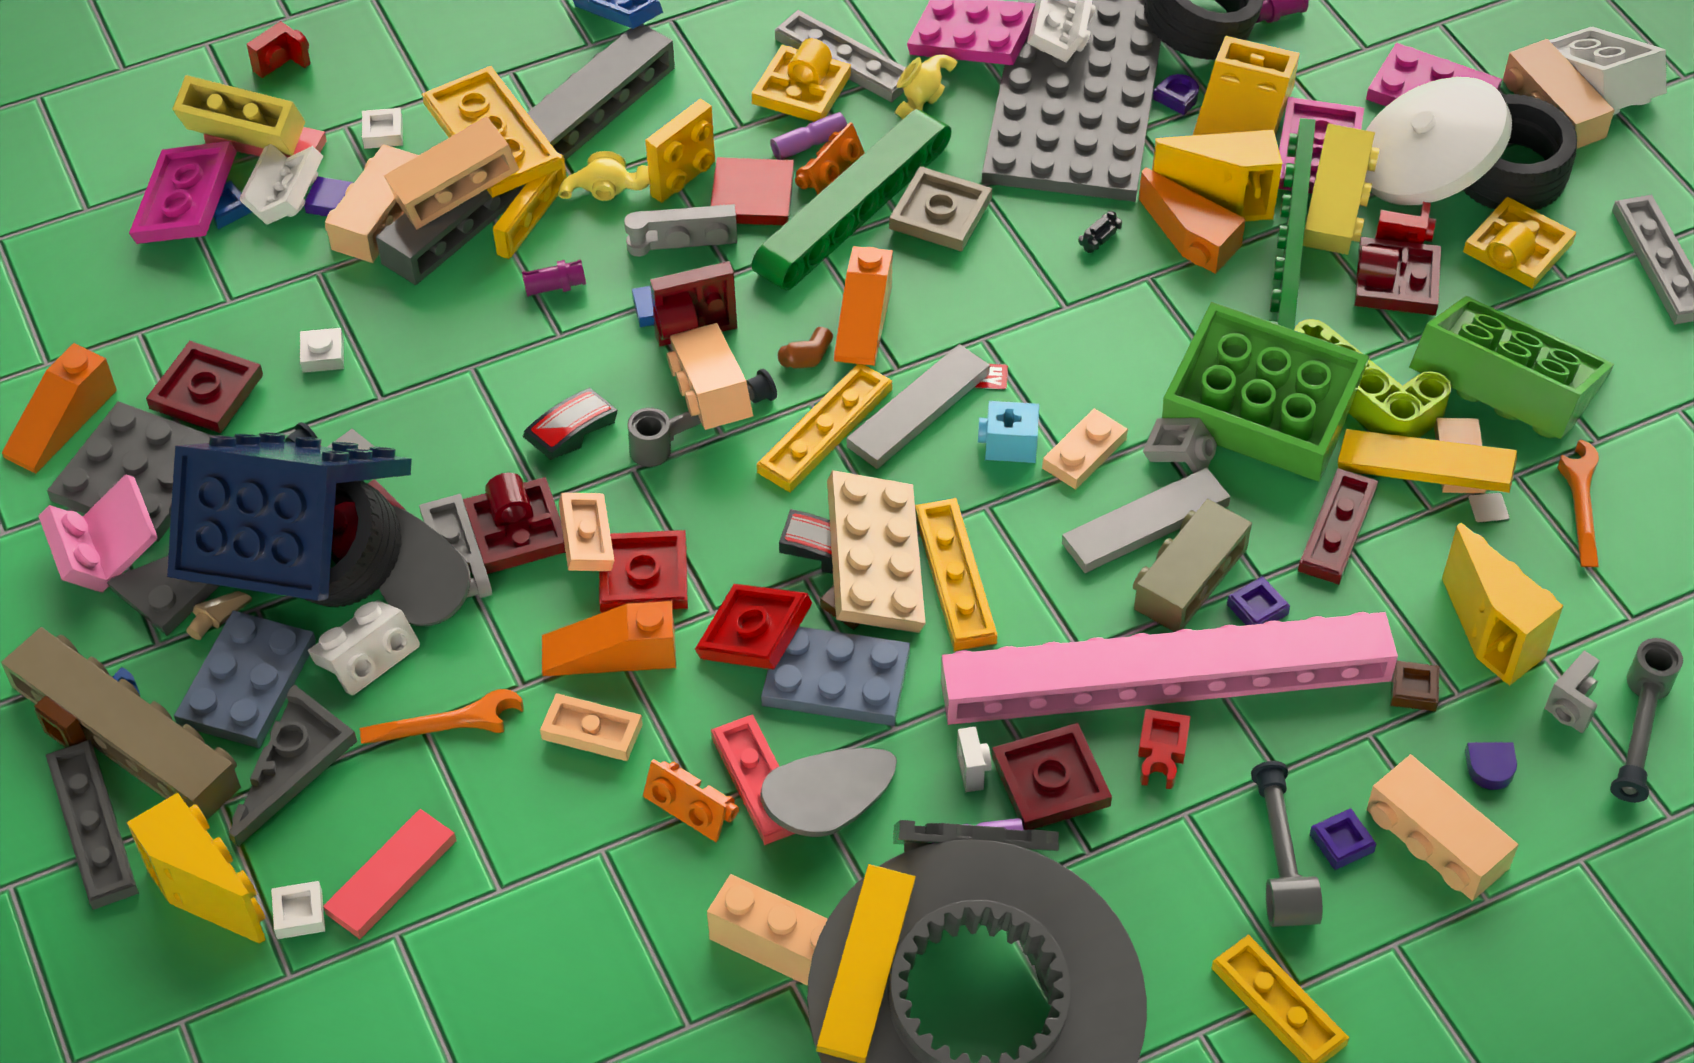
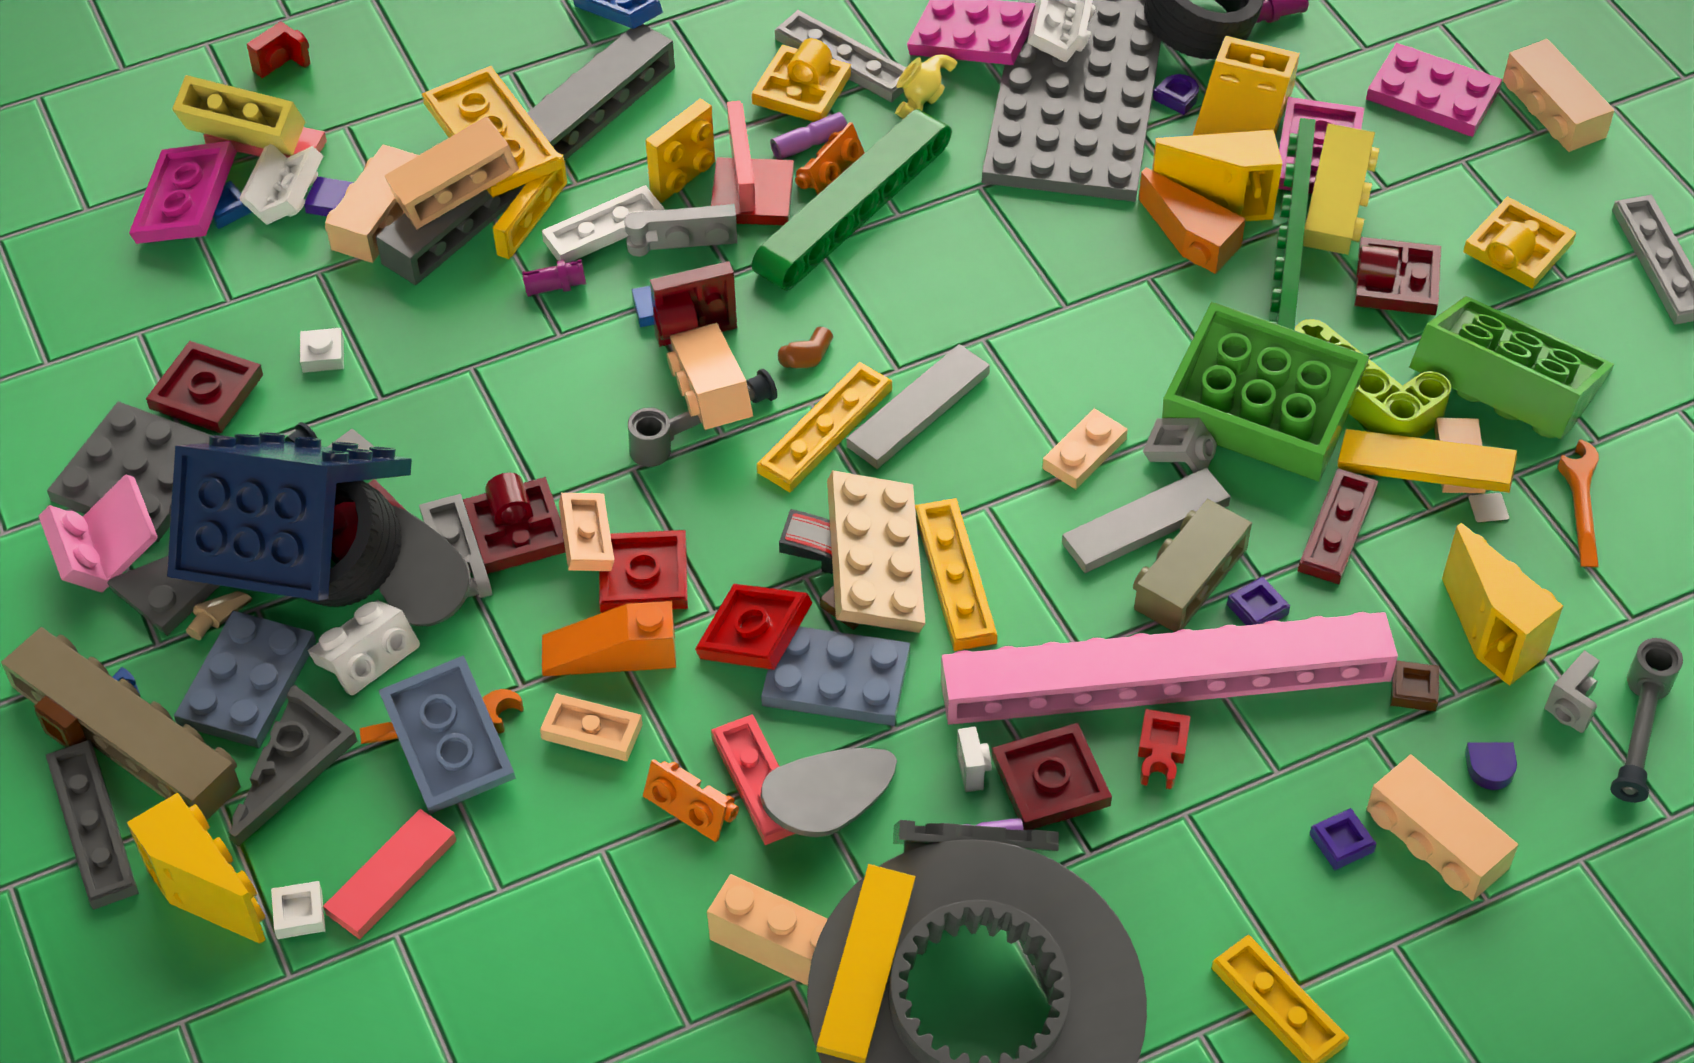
orange slope [2,343,117,474] -> none
white plate [362,108,403,149] -> none
slope [523,388,618,460] -> none
light yellow piece [558,151,650,201] -> none
orange slope [834,246,893,366] -> none
plate [889,166,992,251] -> none
sticker [975,364,1008,389] -> none
medium azure brick [978,401,1039,463] -> none
black piece [1078,211,1122,253] -> none
dark grey piece [1251,761,1323,927] -> none
white dish [1364,77,1512,205] -> none
red bracket [1375,202,1436,244] -> none
black tyre [1462,94,1577,211] -> none
white slope [1549,27,1667,115] -> none
none -> sand blue plate [379,655,516,814]
none -> white plate [542,185,665,263]
none -> coral tile [727,101,756,212]

